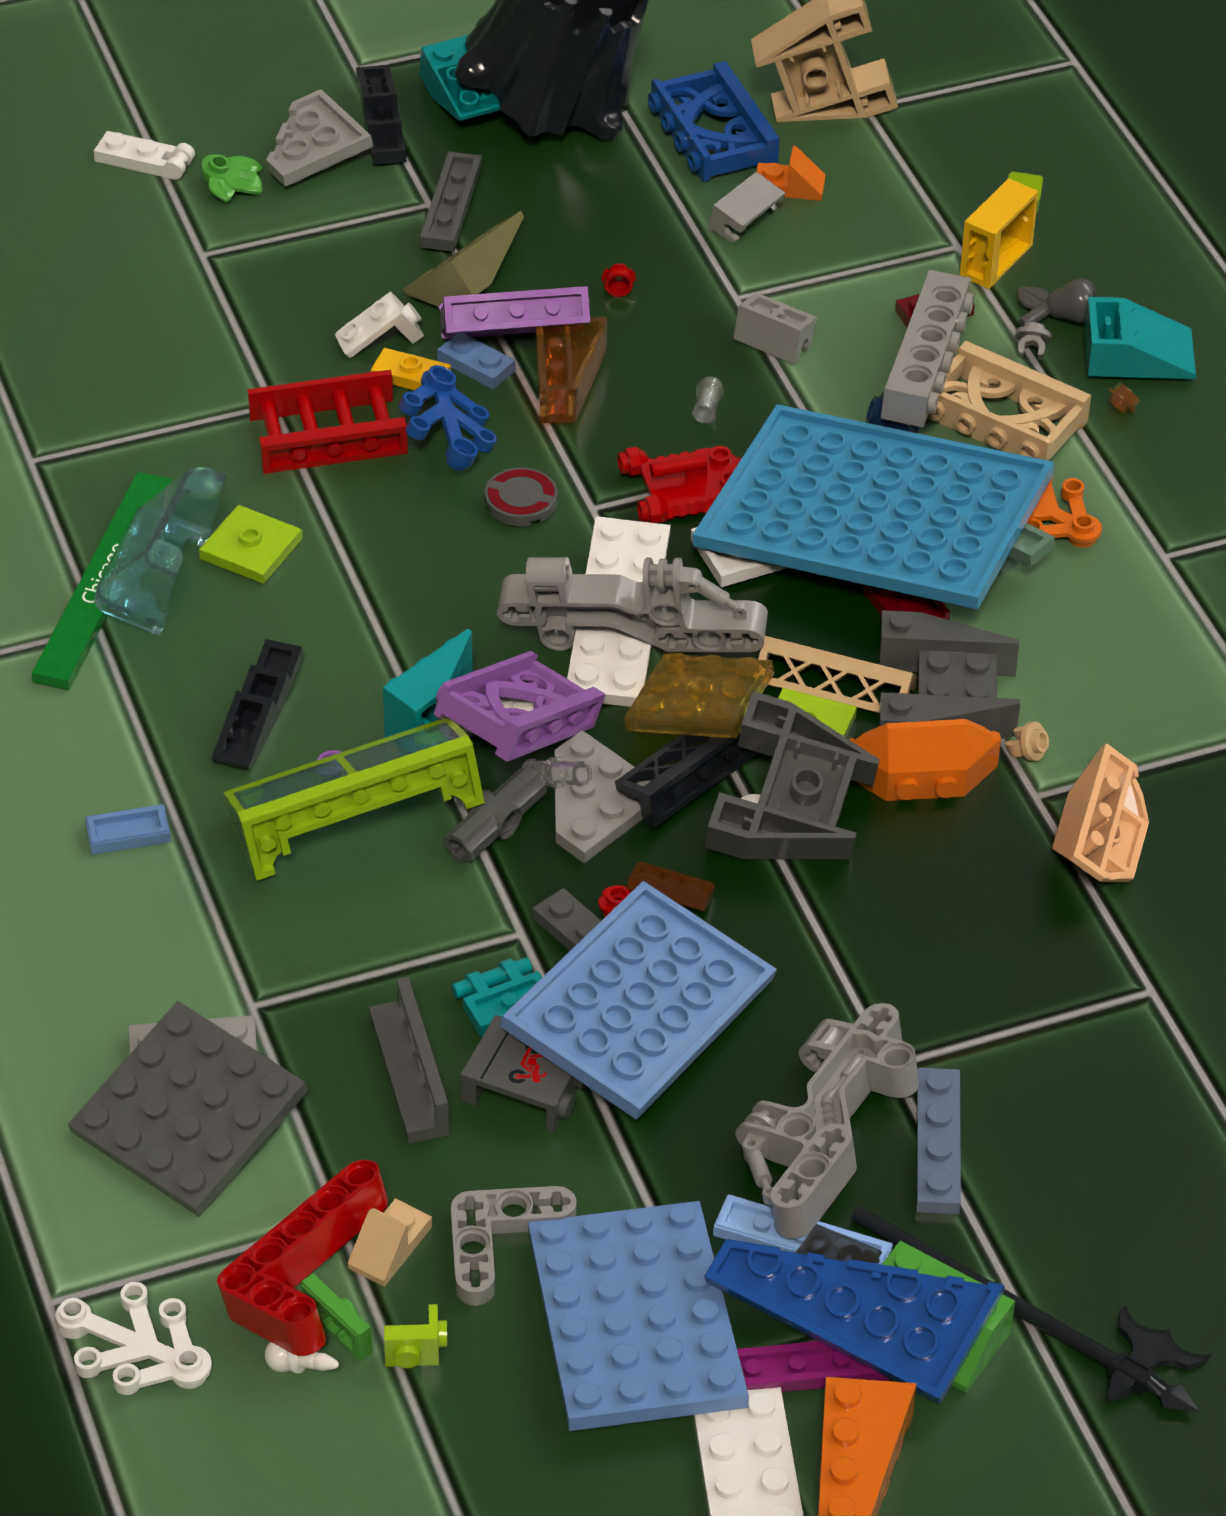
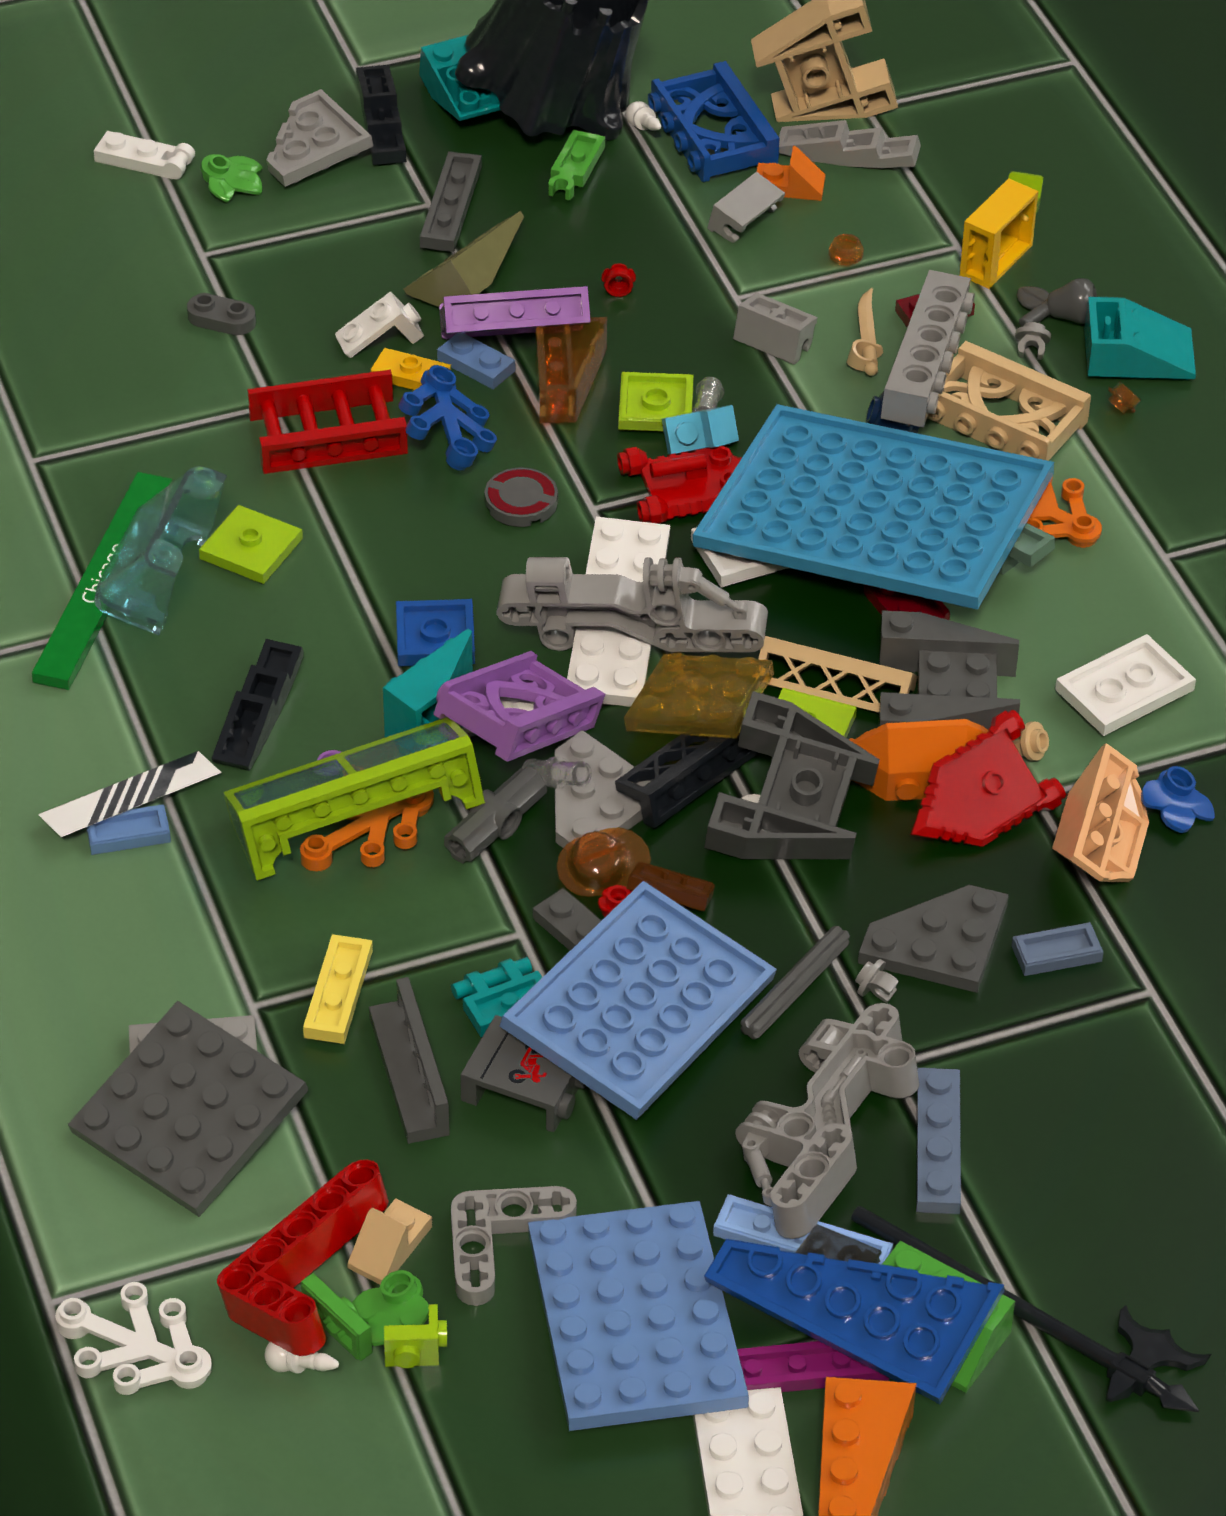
none -> white sticker [38,751,222,837]
none -> dark grey plate [187,293,256,335]
none -> orange plant [300,790,434,871]
none -> light yellow plate [303,934,373,1044]
none -> bright green plate [352,1270,429,1346]
none -> blue plate [396,599,475,666]
none -> bright green plate [548,129,605,200]
none -> clear orange piece [557,827,651,897]
none -> lime plate [618,372,694,431]
none -> white bar [625,101,661,131]
none -> medium azure slope [661,405,739,454]
none -> dark grey axle [741,926,850,1039]
none -> light grey slope [779,120,921,168]
none -> clear orange plate [829,234,864,266]
none -> tan sword [846,288,883,376]
none -> light grey plate [855,959,899,1003]
none -> dark grey plate [858,885,1009,993]
none -> red shield [910,710,1066,847]
none -> sand blue tile [1012,922,1104,976]
none -> white plate [1055,634,1196,736]
none -> blue plate [1141,766,1215,833]

